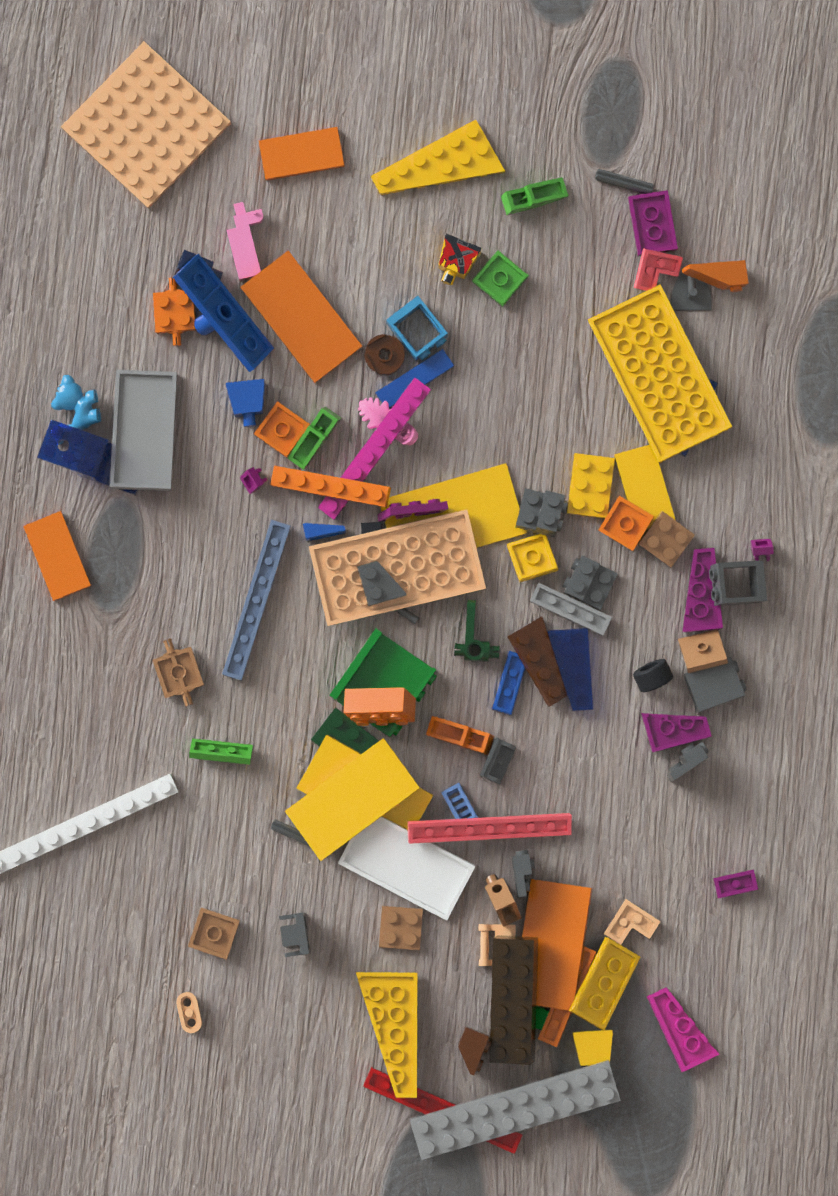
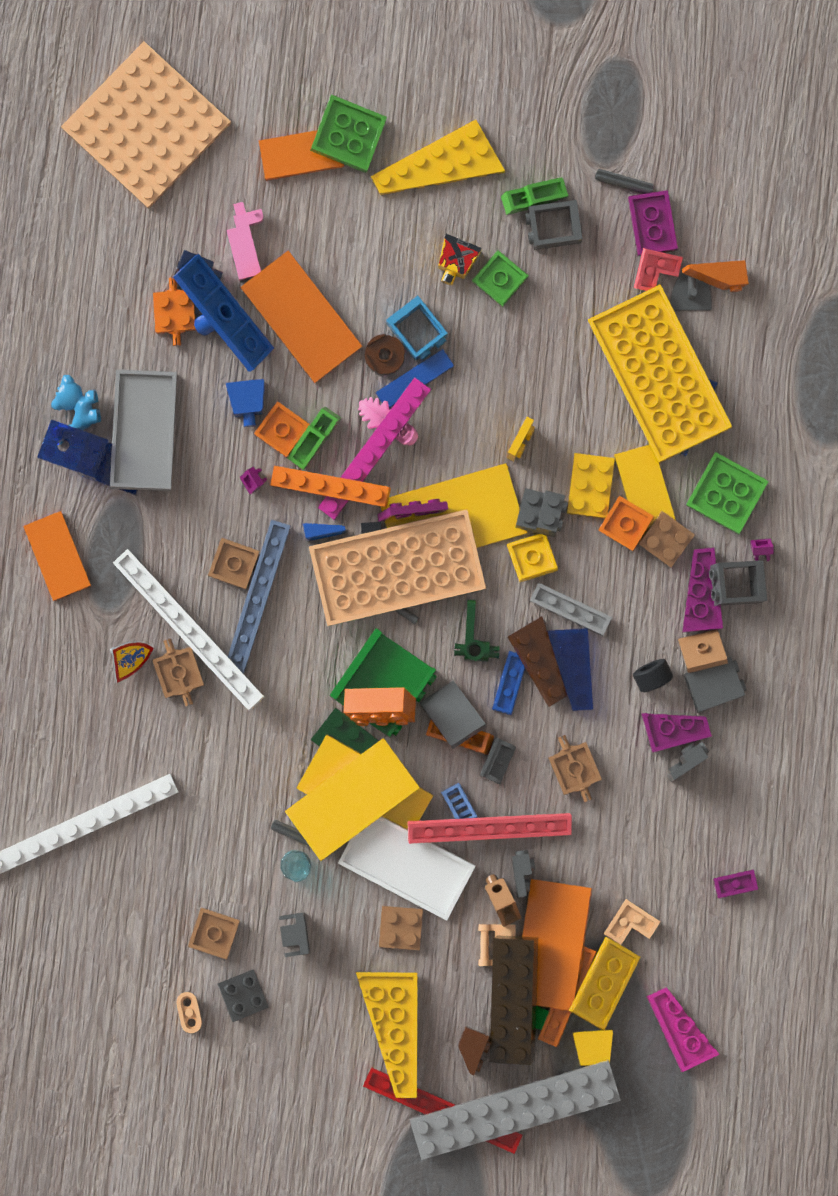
bright green plate [189,738,253,765] -> none
dark grey wing [357,561,406,606] -> none
dark grey plate [562,555,618,611] -> none
none -> shield [110,641,154,683]
none -> white plate [113,549,264,711]
none -> medium nougat plate [208,538,260,590]
none -> dark grey hinge [218,969,269,1022]
none -> clear light blue hair [280,850,312,882]
none -> bright green plate [310,94,387,173]
none -> dark grey tile [419,680,487,749]
none -> yellow plate [507,417,535,462]
none -> dark grey window [525,200,583,250]
none -> medium nougat plate [548,735,602,802]
none -> bright green plate [686,452,769,535]

